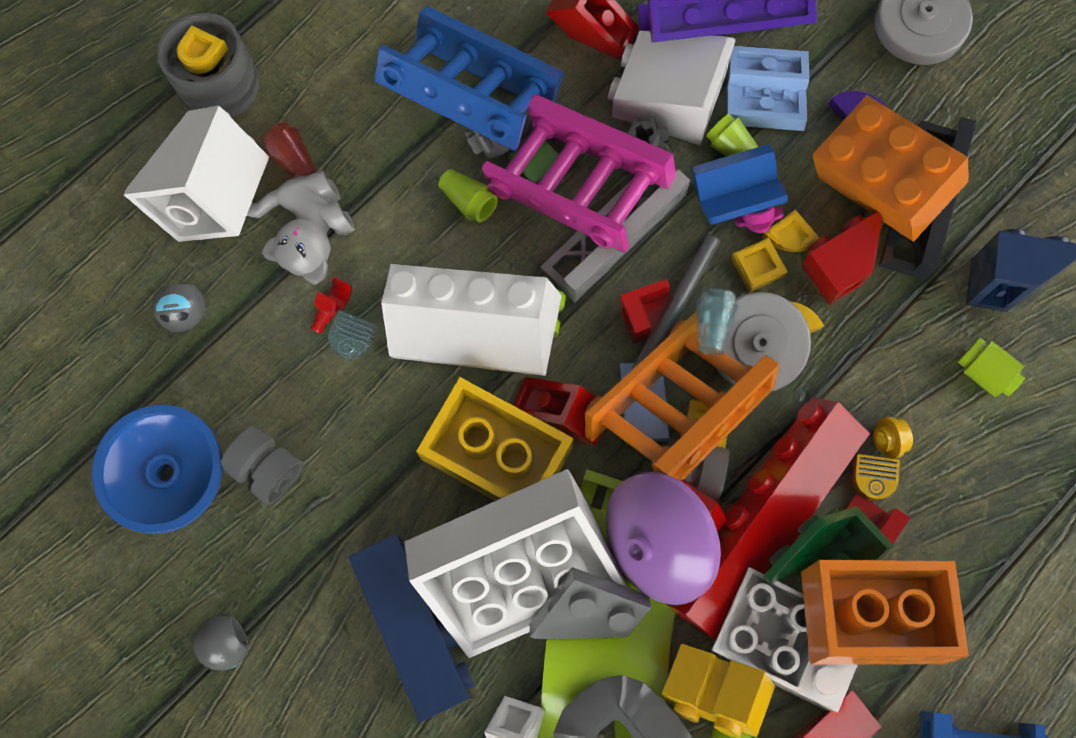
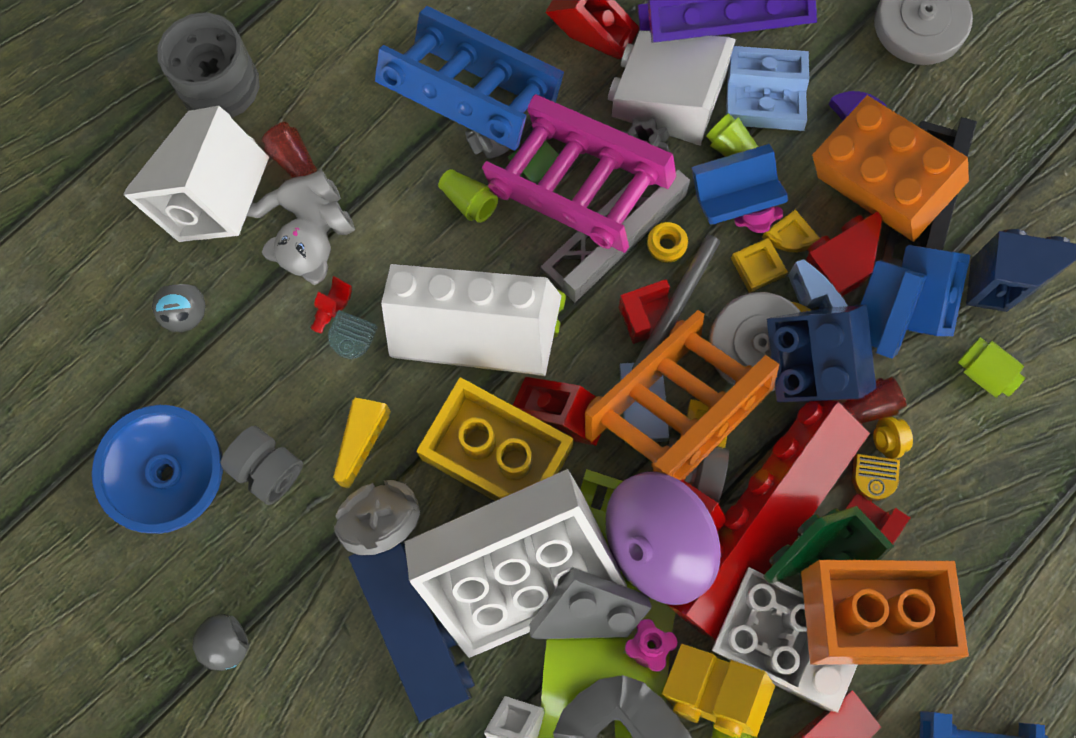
yellow tile [177,25,228,74] -> none
clear light blue cone [696,289,739,355] -> none
none -> yellow slope [333,397,391,488]
none -> light grey tile [334,480,420,555]
none -> dark pink plate [625,619,678,671]
none -> yellow plate [647,222,688,262]
none -> dark blue slope [767,304,876,402]
none -> light blue slope [788,259,848,309]
none -> clear red cone [840,376,907,424]
none -> blue panel [861,260,927,359]
none -> blue panel [902,245,970,336]

